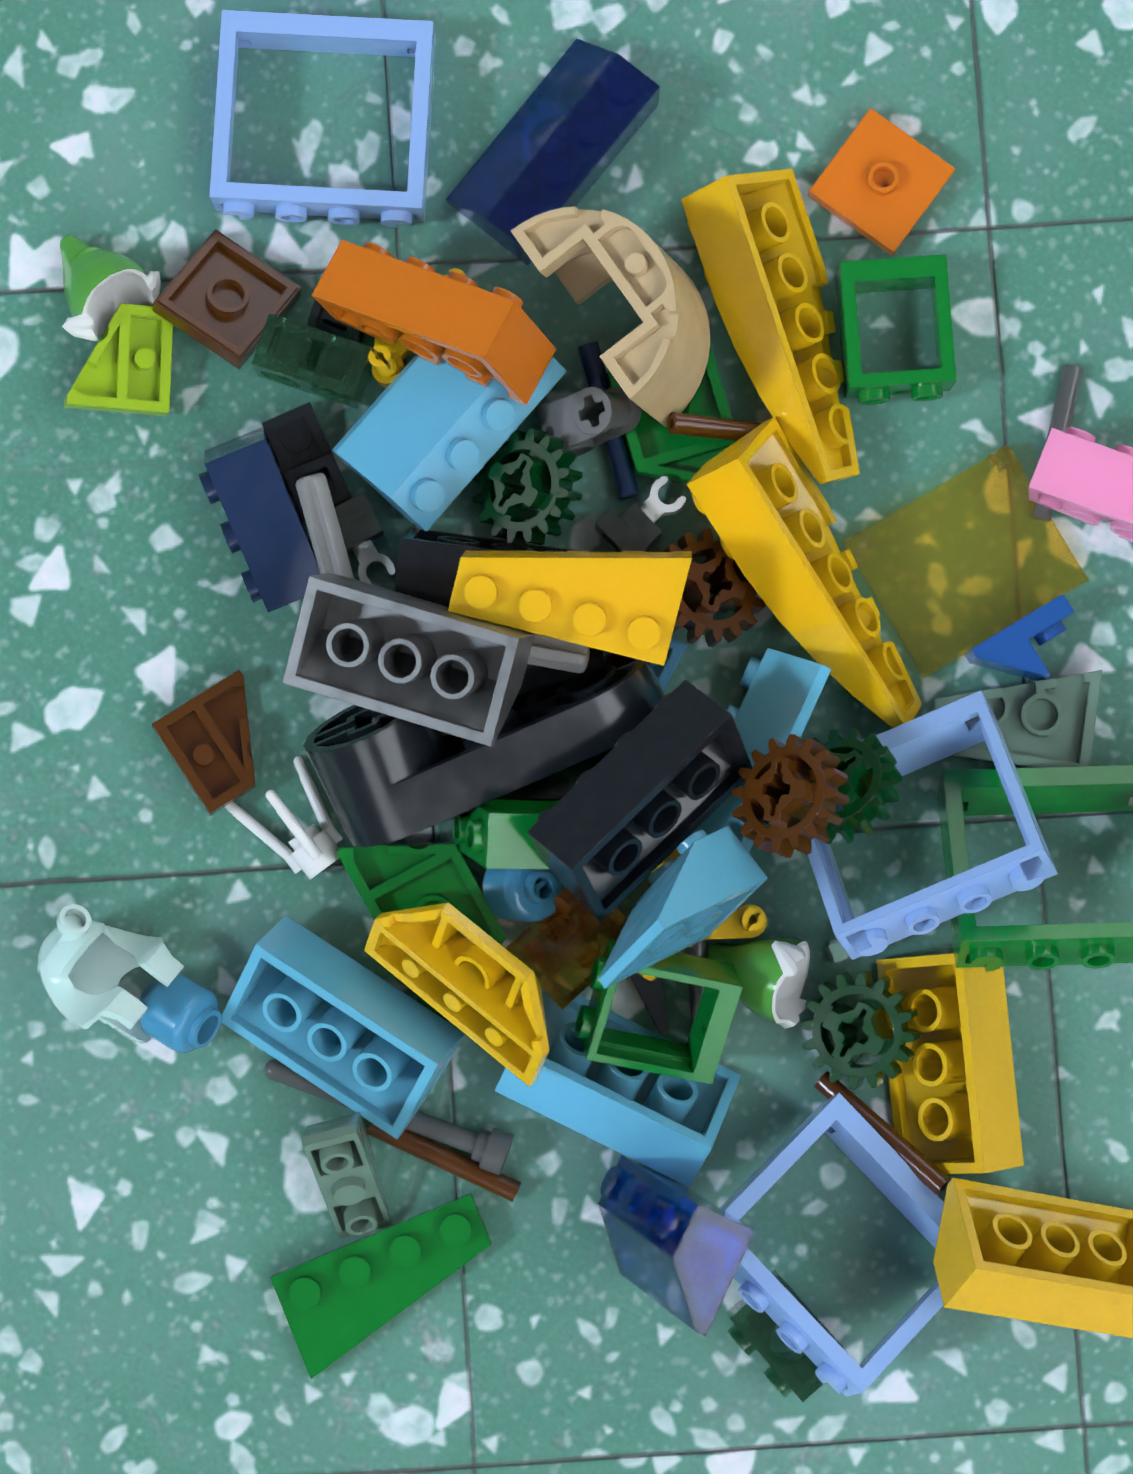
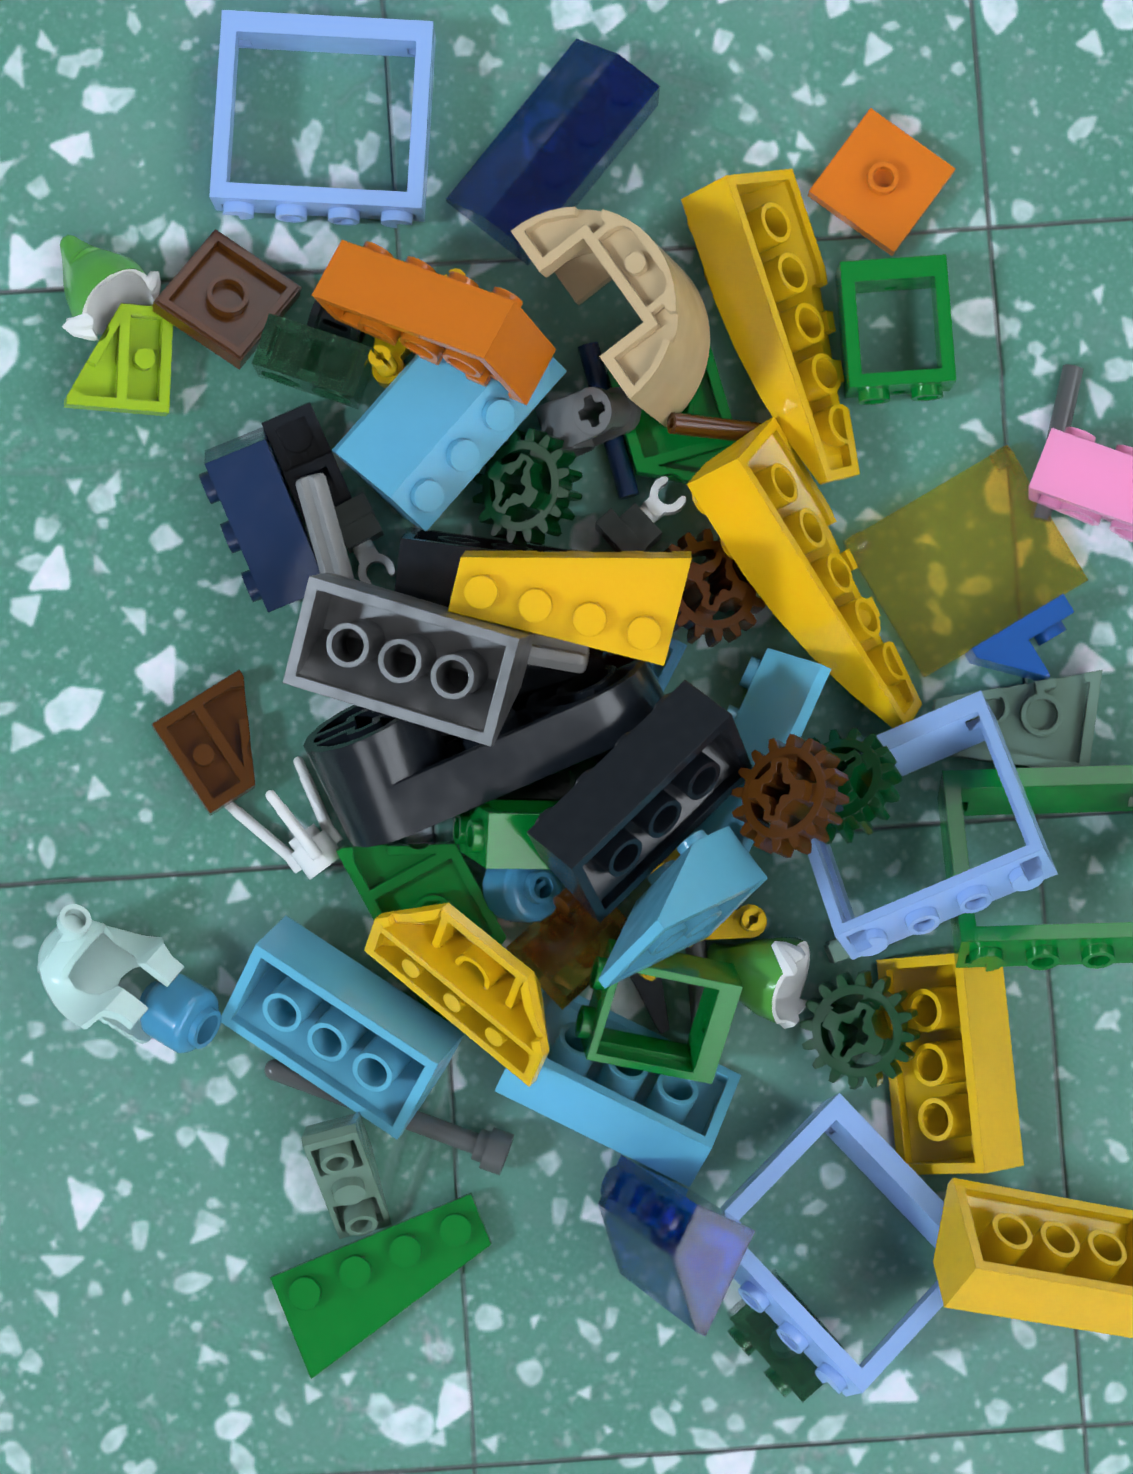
reddish brown piece [367,1123,522,1202] -> none
reddish brown piece [814,1071,951,1195] -> none

